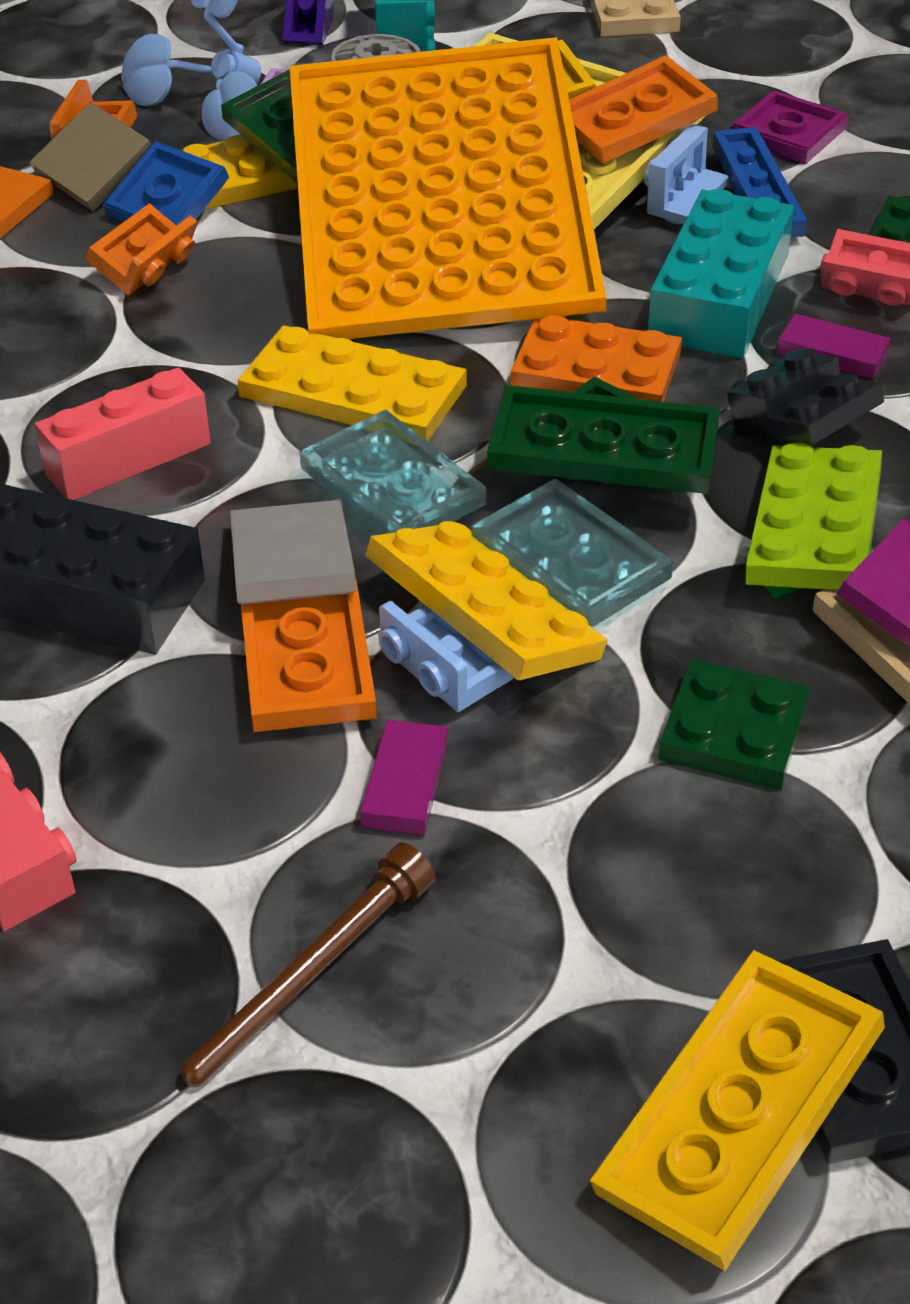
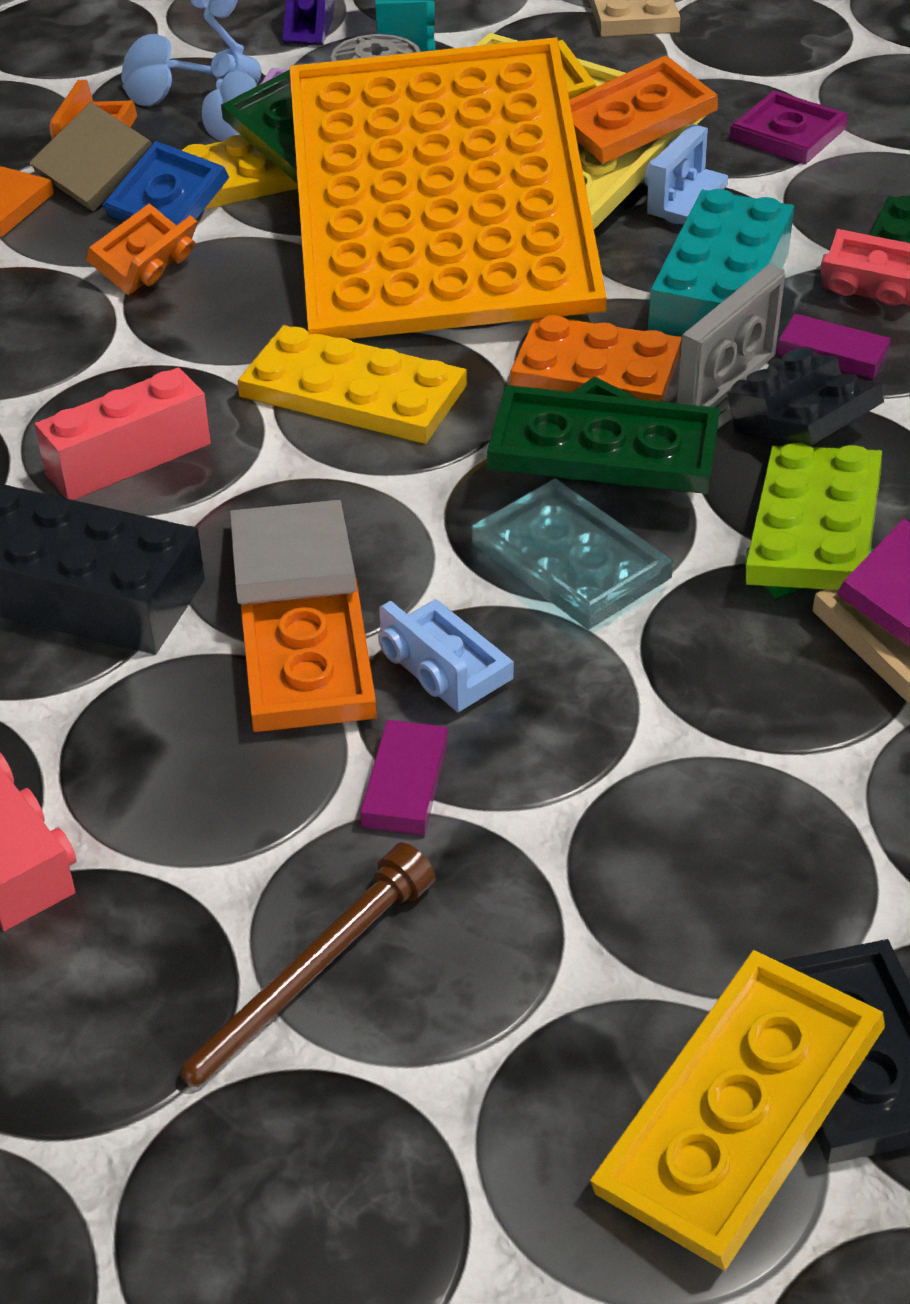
clear light blue plate [299,409,486,535] -> none
yellow plate [365,521,608,681] -> none
dark green plate [658,659,811,790] -> none
blue plate [712,127,807,238] -> none
none -> light grey tile [677,264,785,407]

